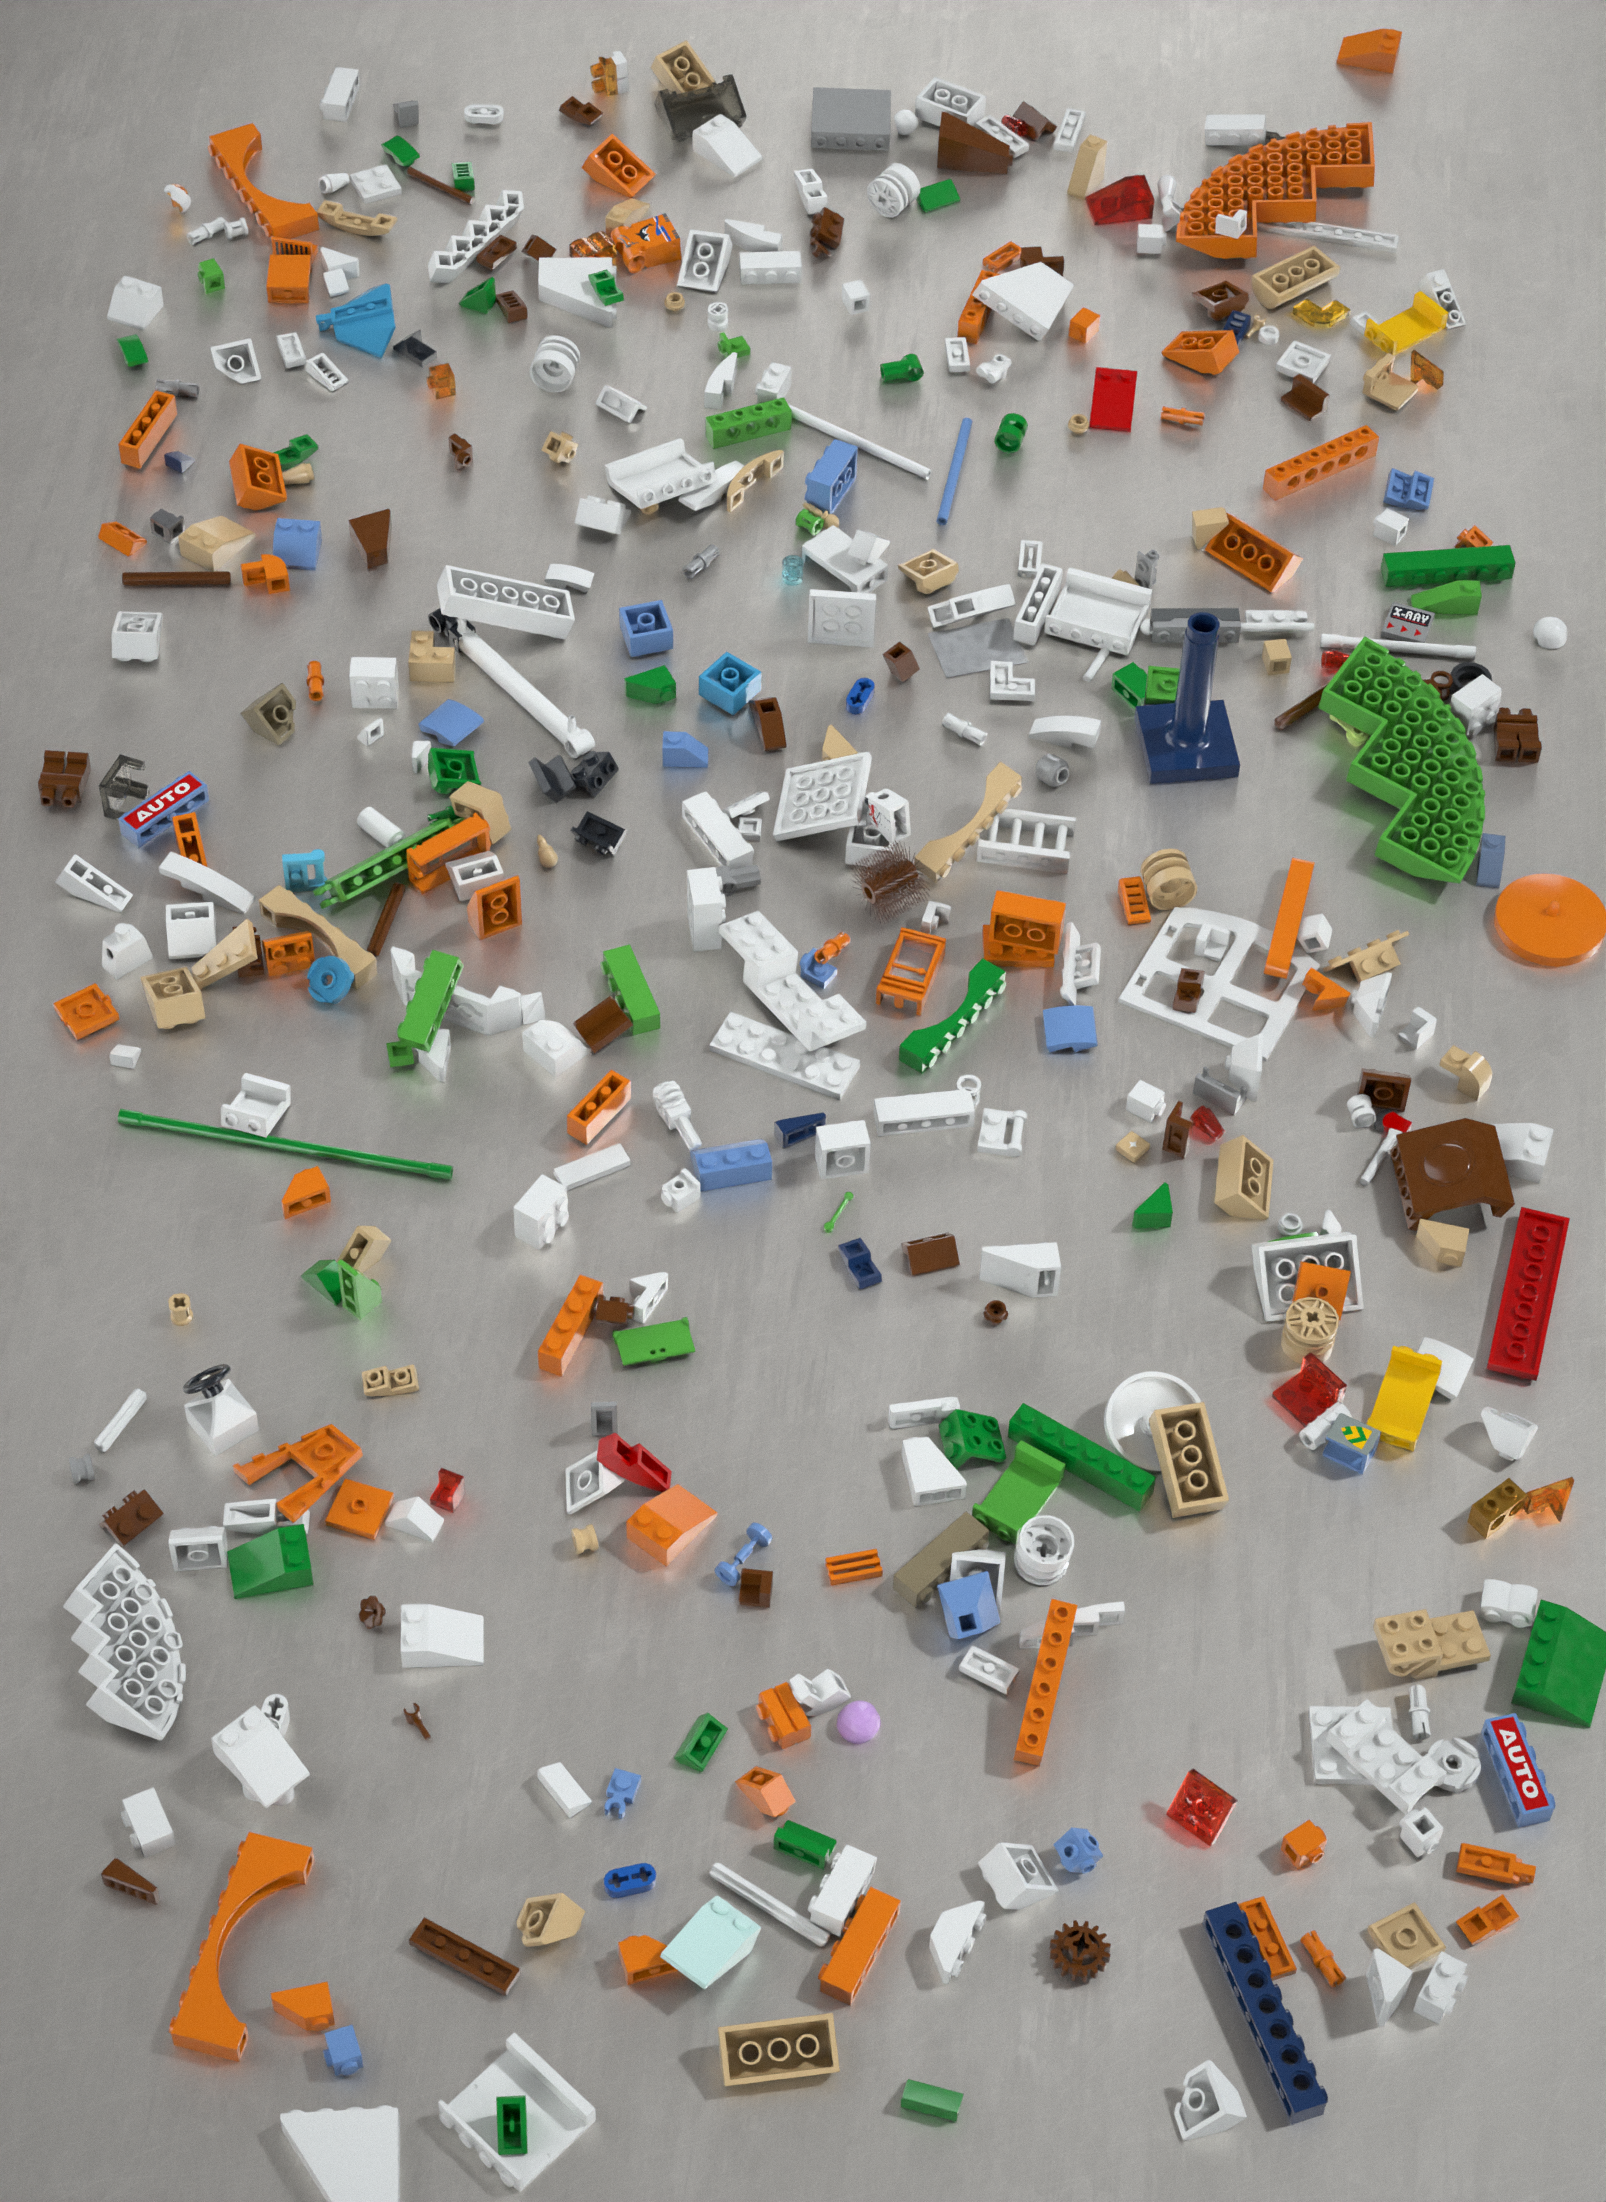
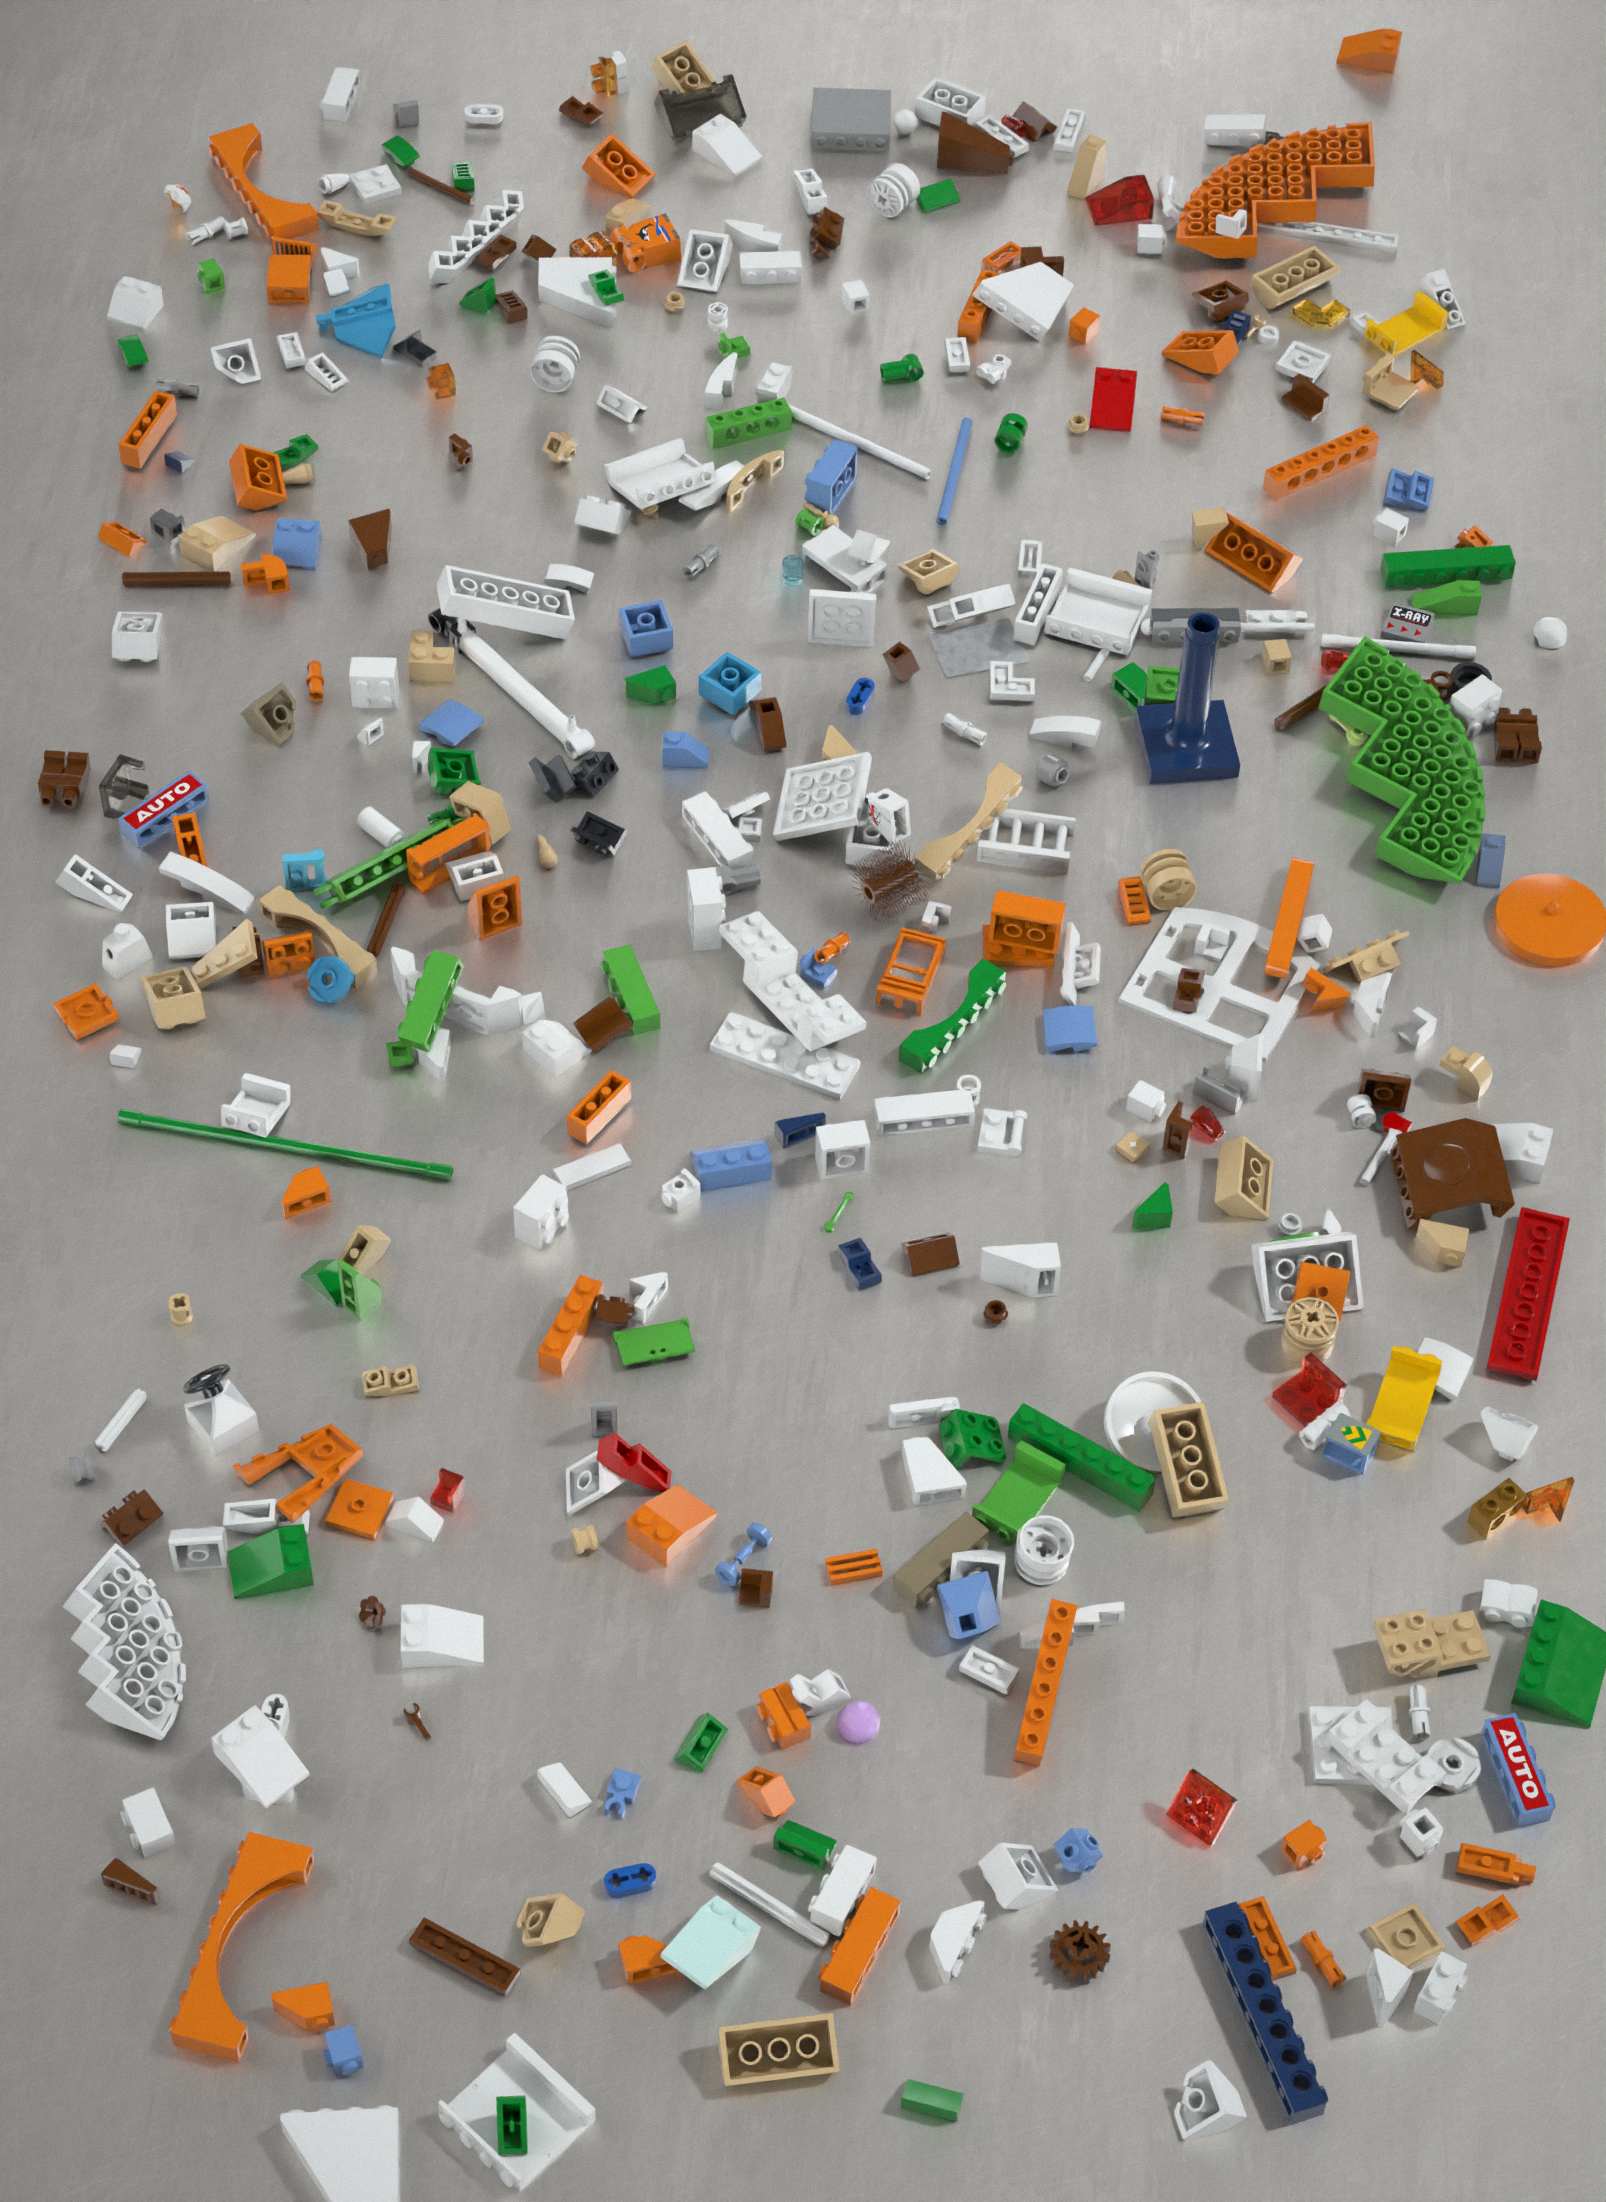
white gear [653,1080,702,1151] -> none

